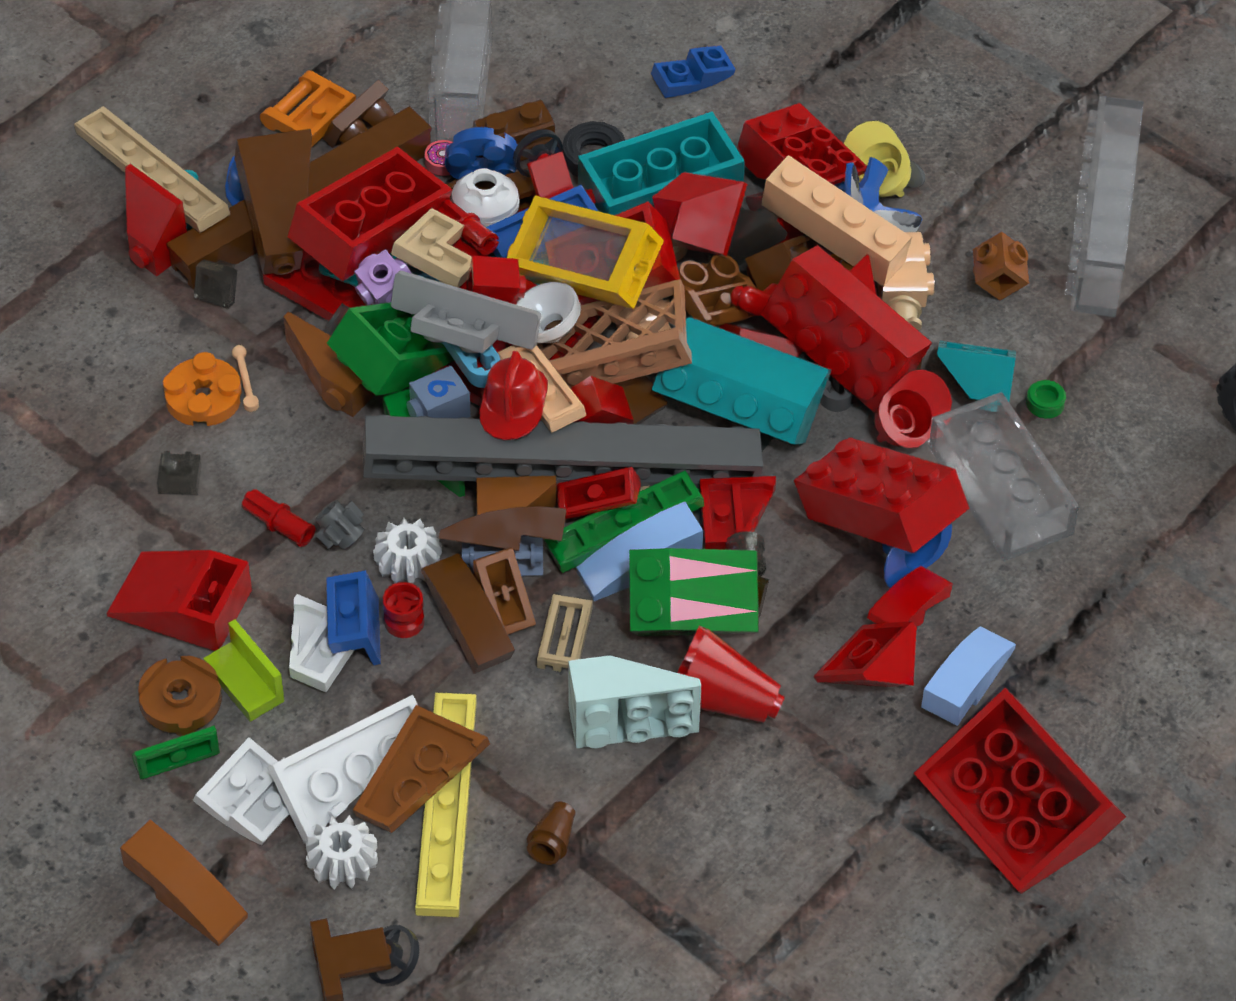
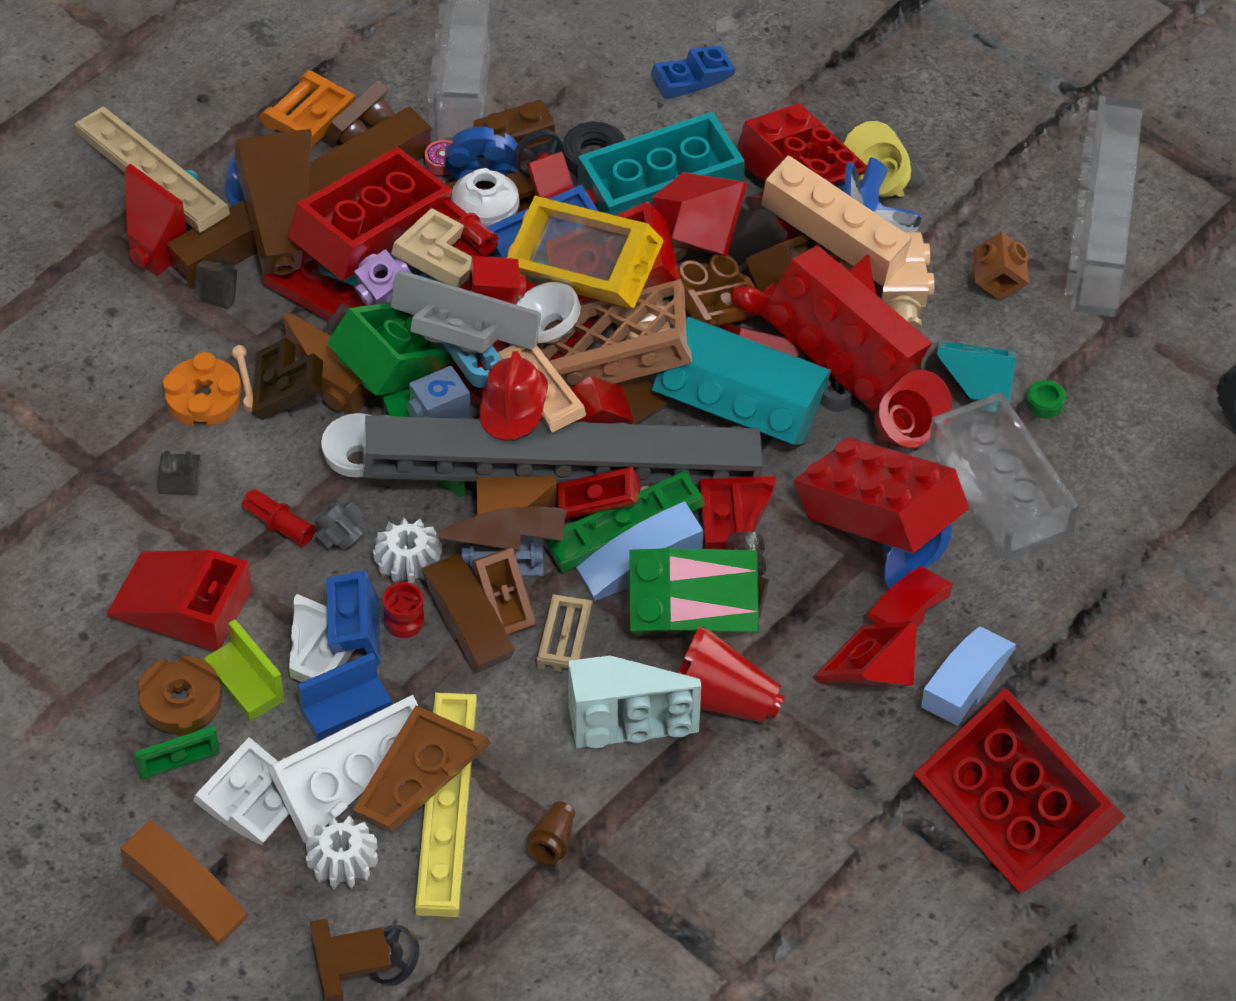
none -> dark brown plate [252,338,323,420]
none -> blue panel [297,652,393,742]
none -> white piece [321,413,372,477]

